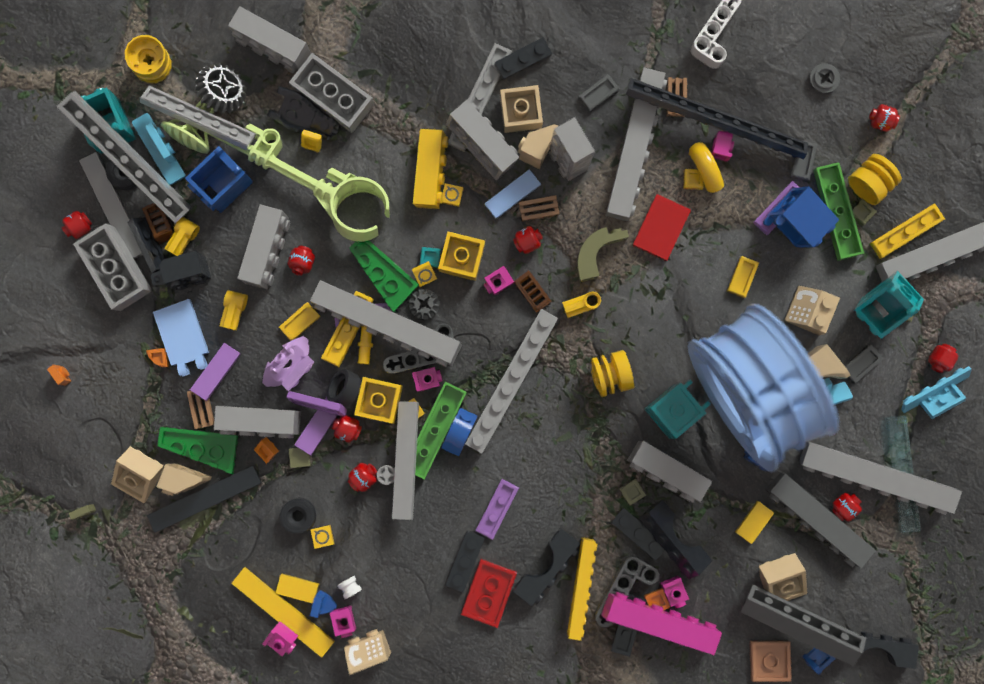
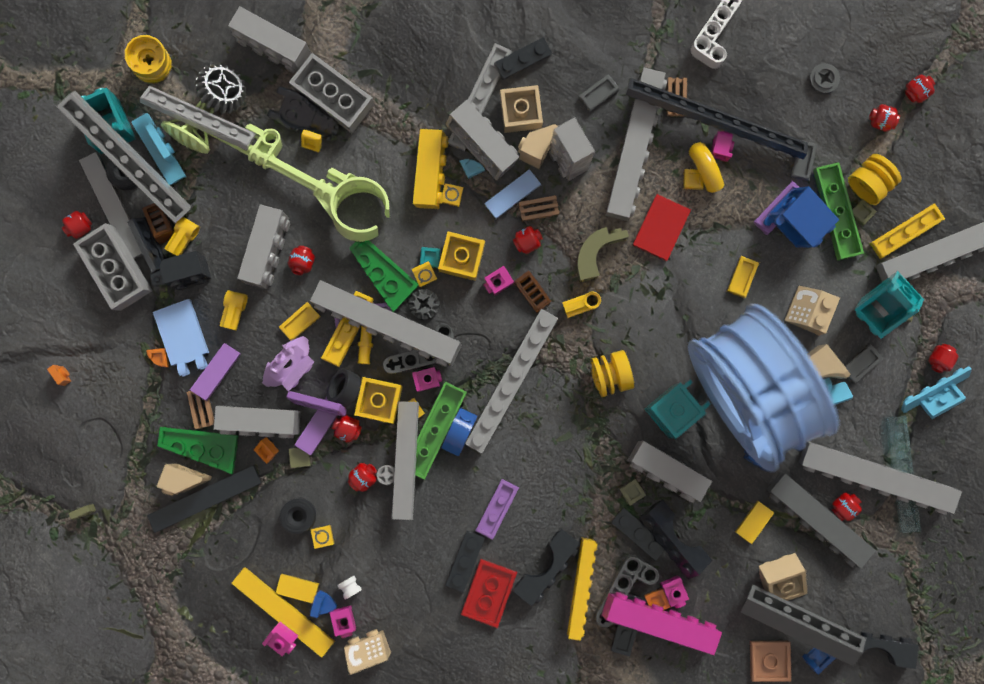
tan slope [111,446,163,503] -> none
blue container [185,146,253,213] -> none
none -> medium azure tile [460,159,485,179]
none -> red head [905,75,935,103]

